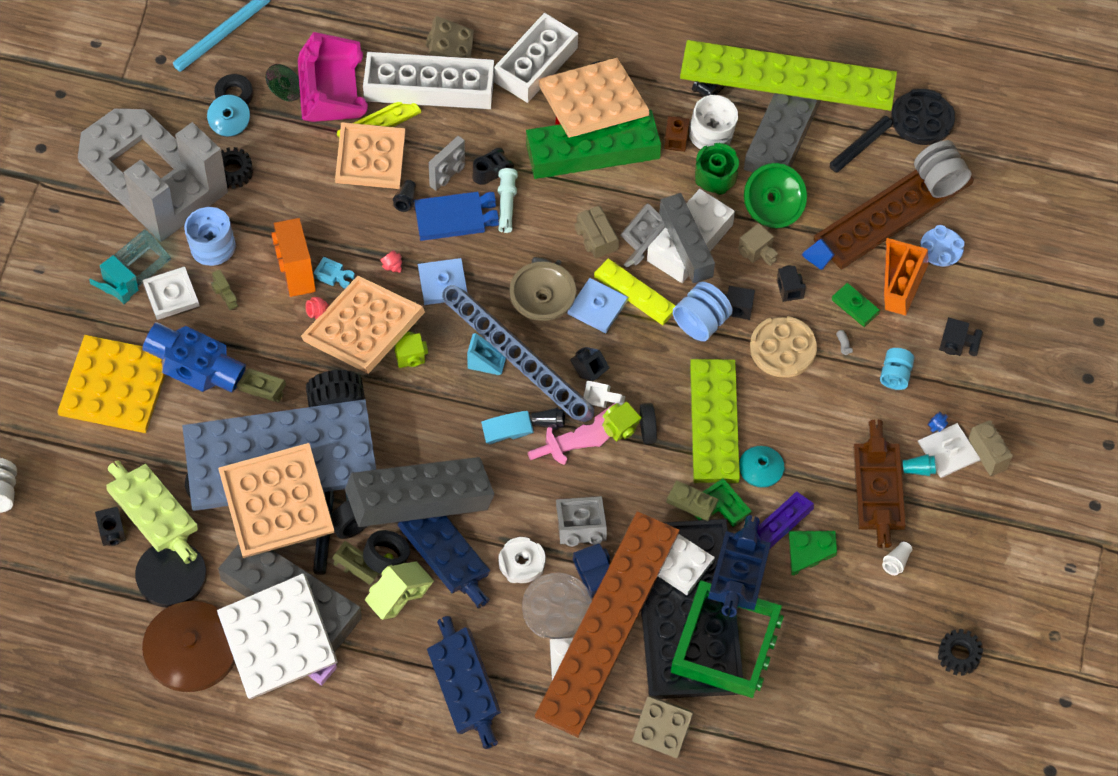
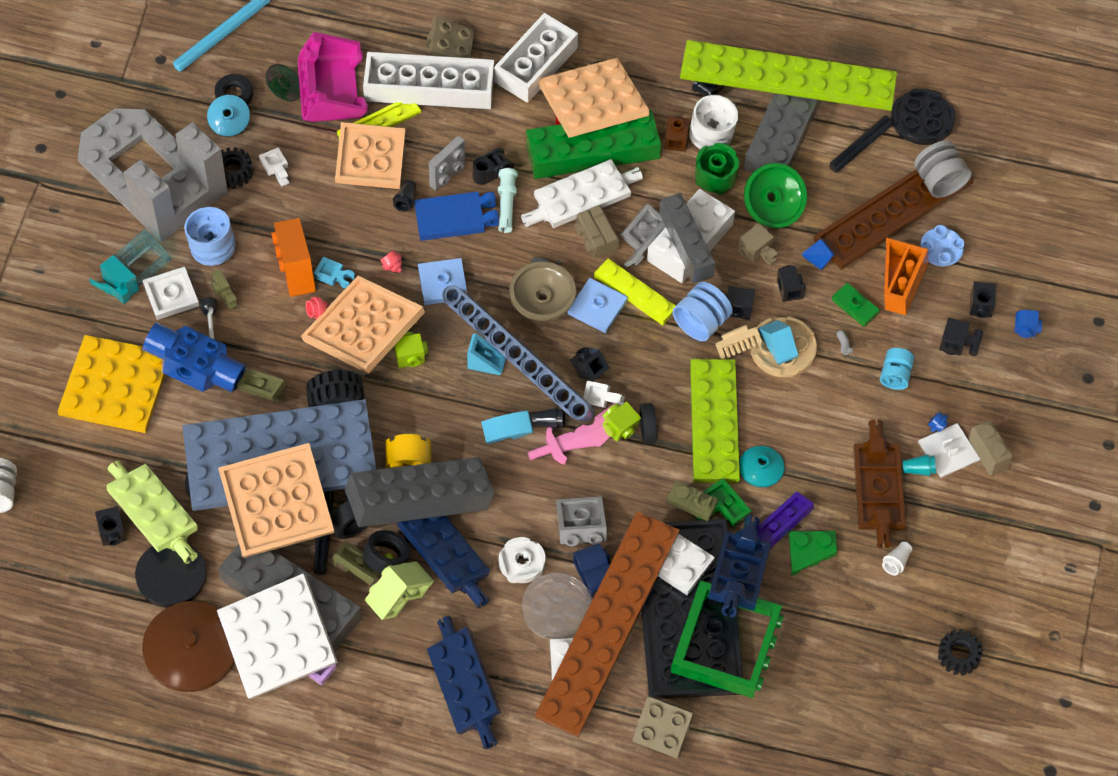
none -> black hinge [200,297,218,339]
none -> white plate [259,147,289,187]
none -> yellow brick [385,434,432,468]
none -> white plate [521,159,643,228]
none -> tan piece [716,325,763,360]
none -> medium azure slope [758,320,798,365]
none -> black brick [969,281,996,318]
none -> blue plate [1014,310,1042,338]

